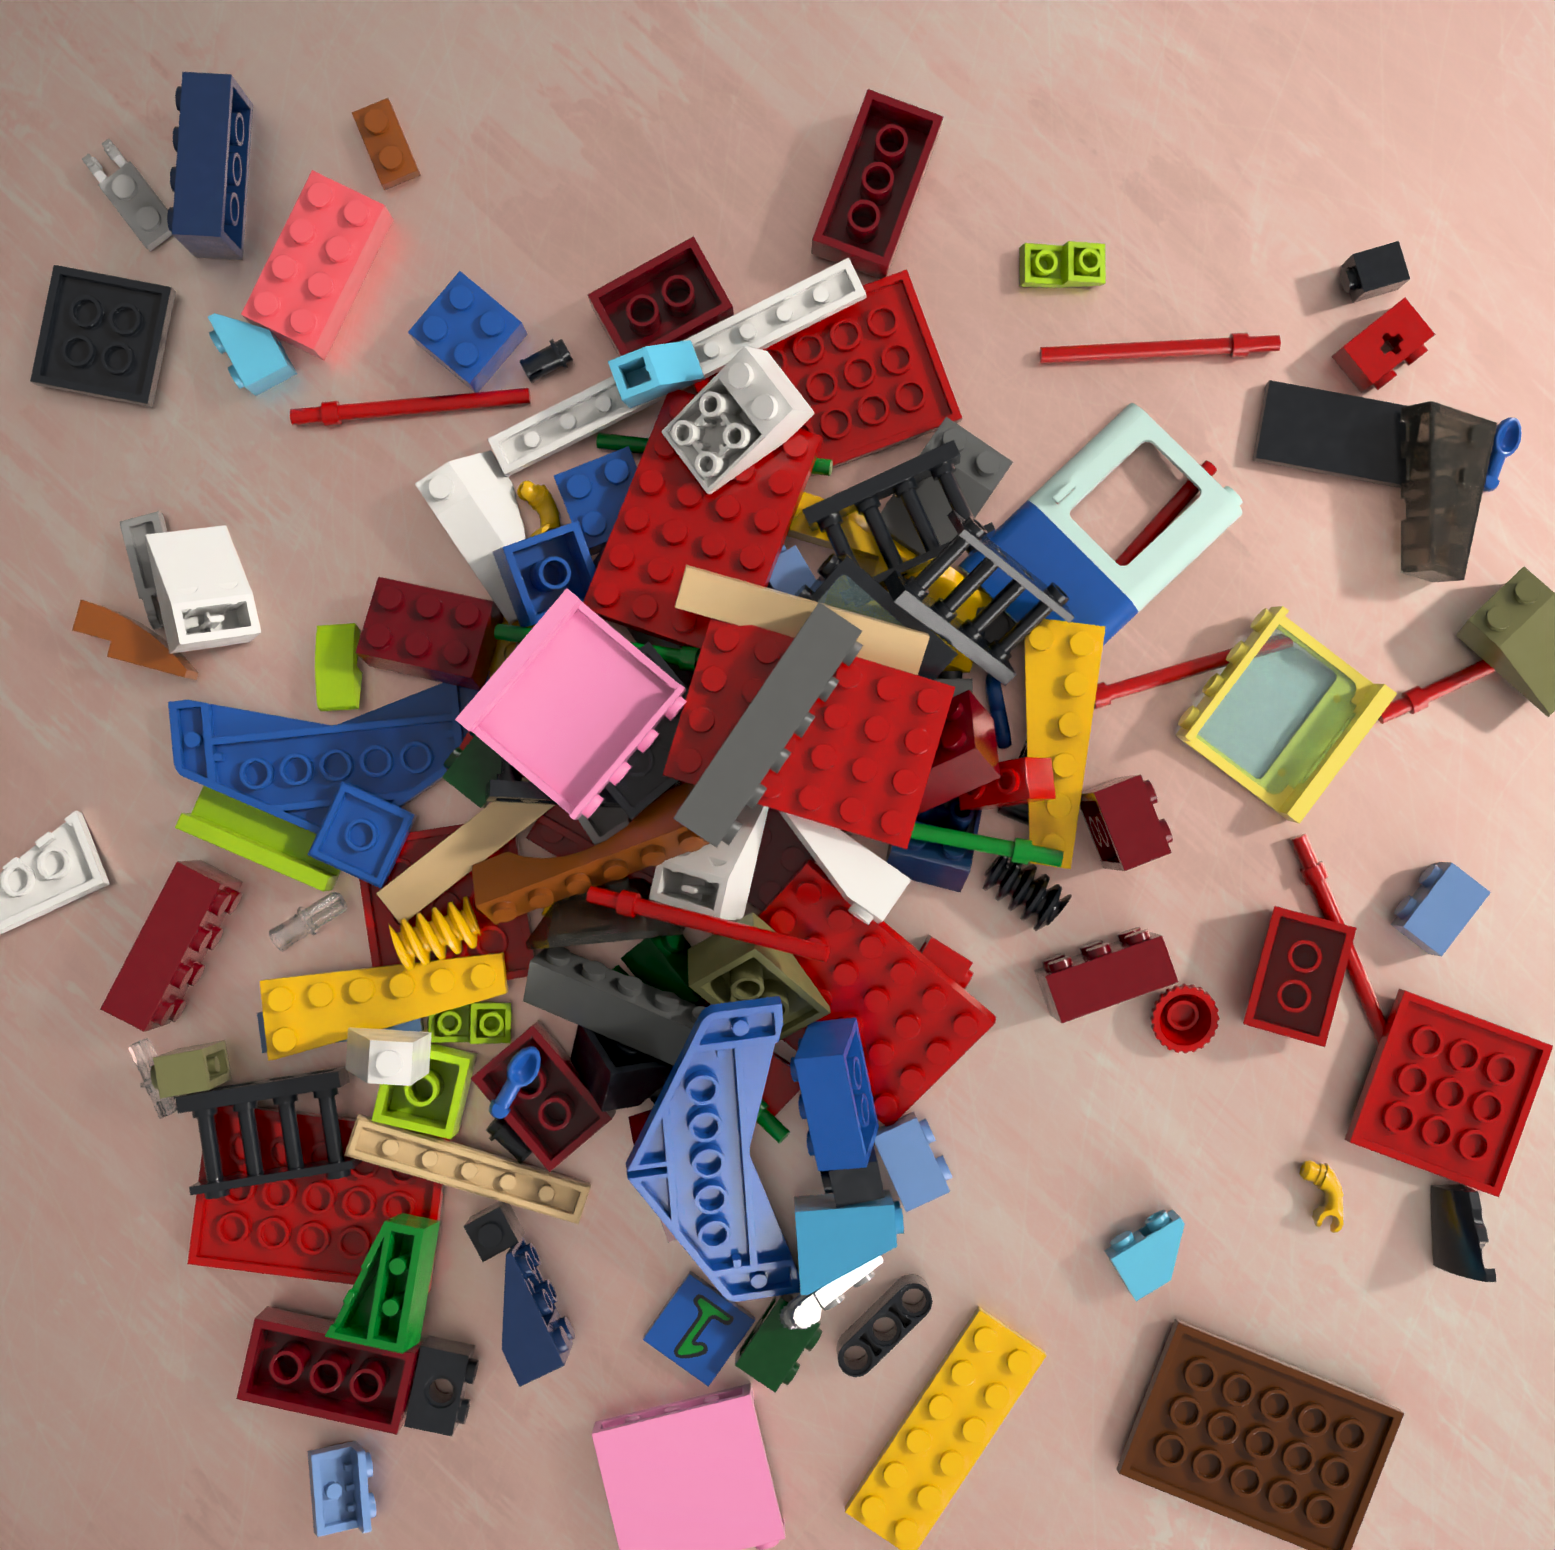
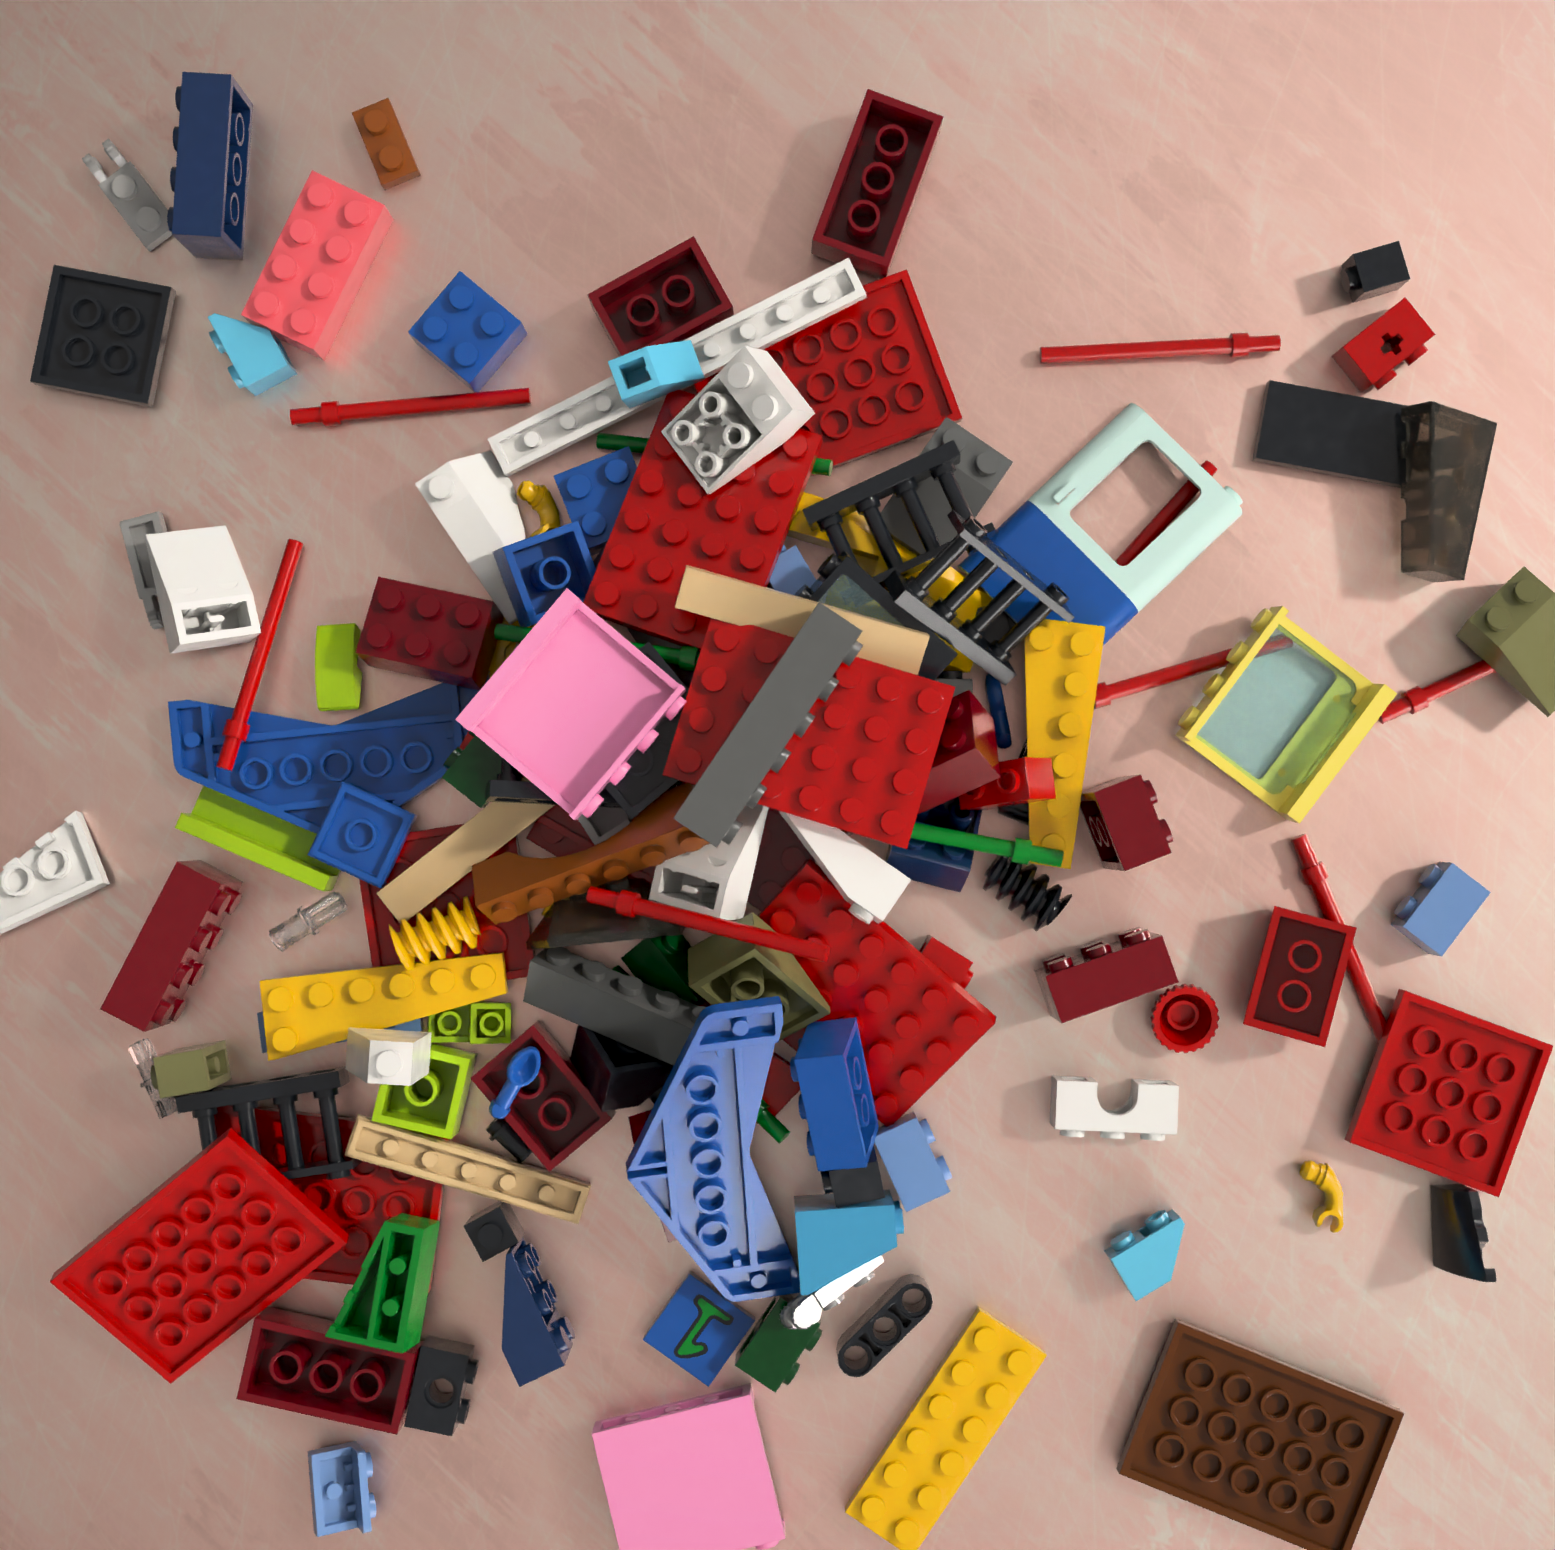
dark orange slope [72,599,198,681] -> none
black pin [520,339,573,383] -> none
lime slope [1019,241,1106,288] -> none
blue piece [1477,417,1522,492] -> none
none -> red plate [50,1128,349,1384]
none -> red bar [216,539,304,771]
none -> white arch [1050,1075,1179,1141]

